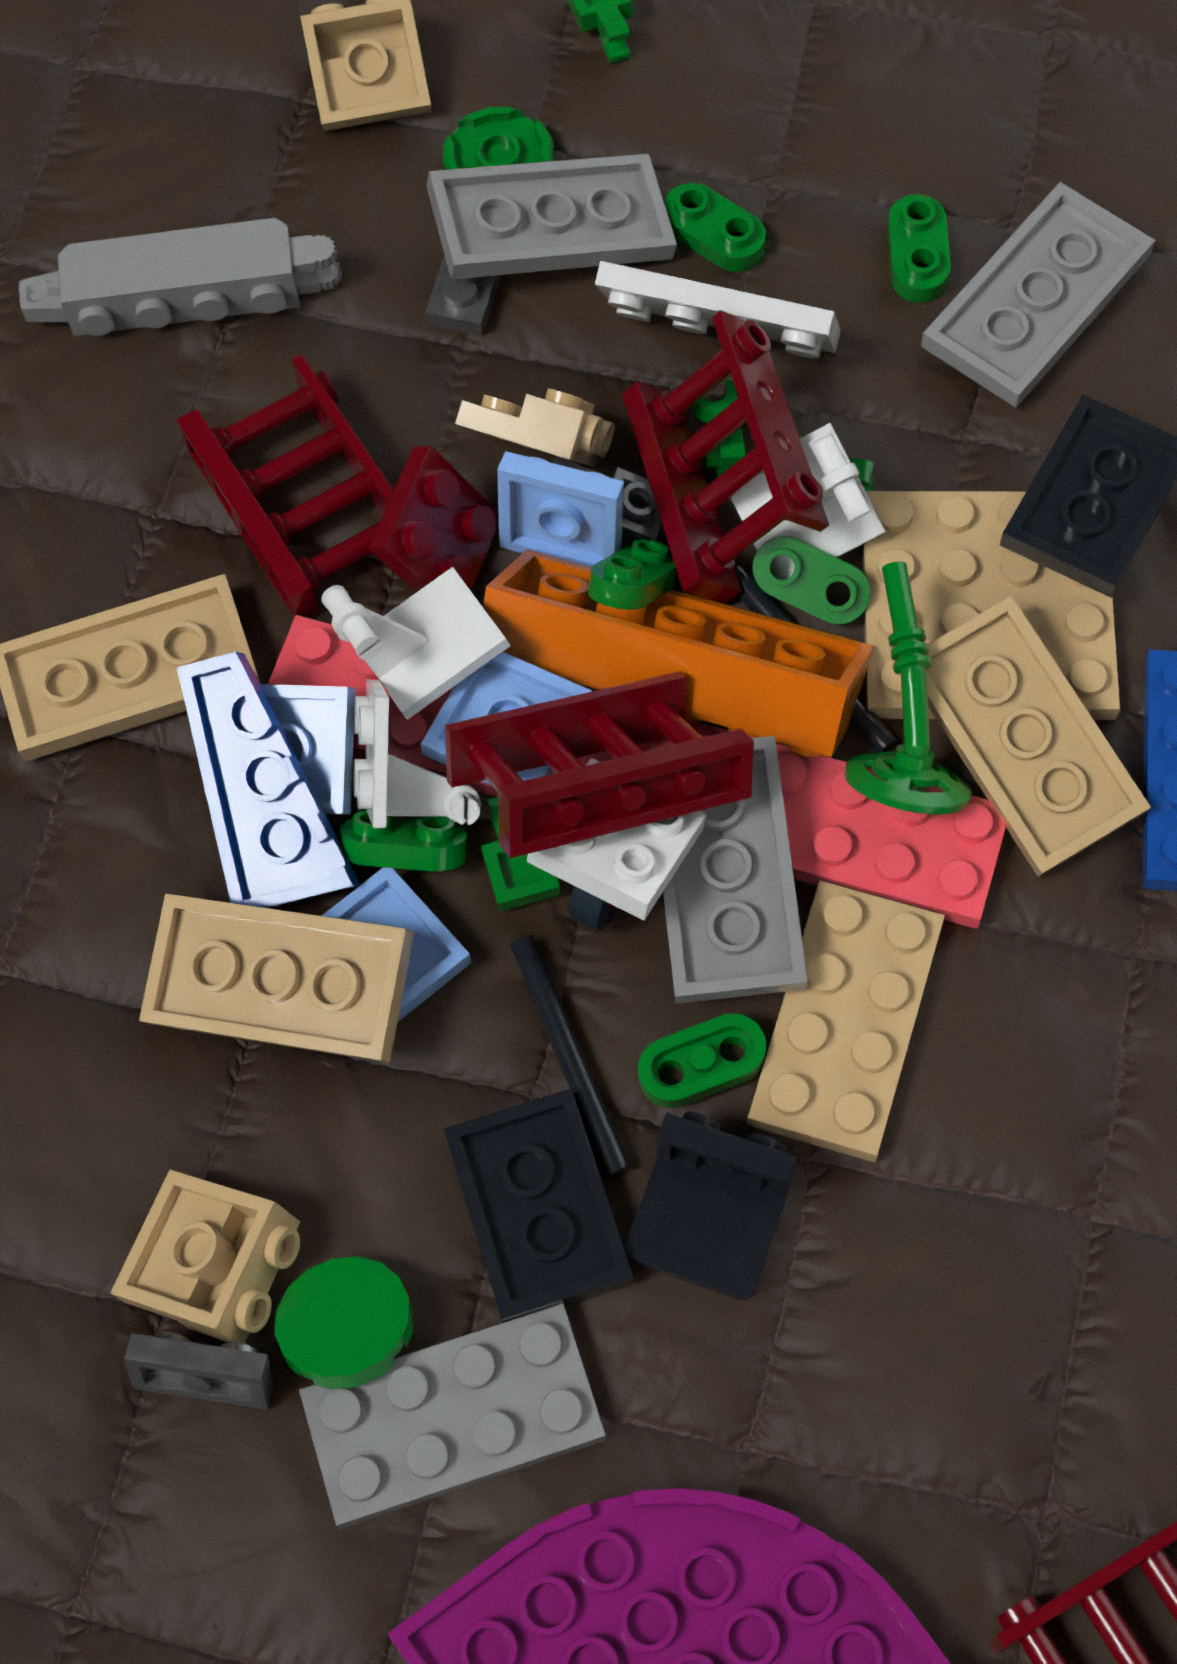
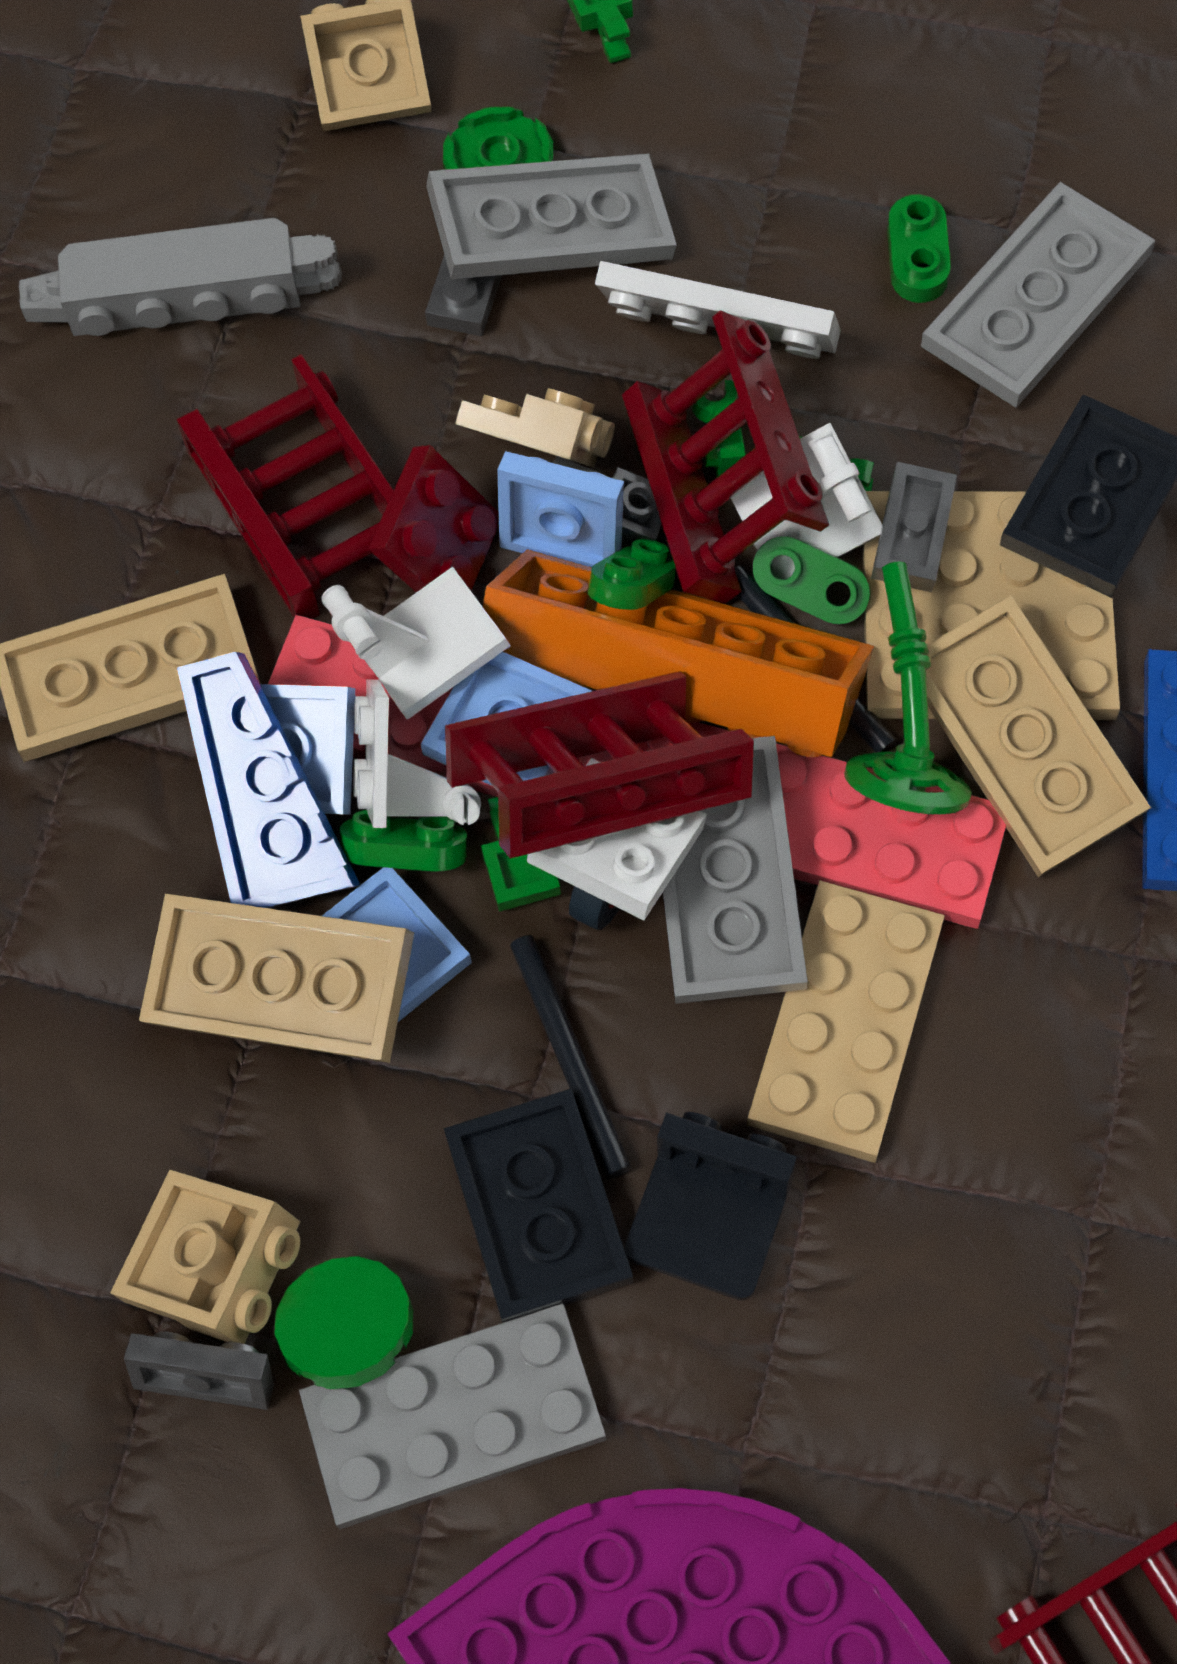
green plate [638,1013,766,1108] -> none
green plate [664,183,766,272] -> none
none -> flat silver plate [871,462,957,592]

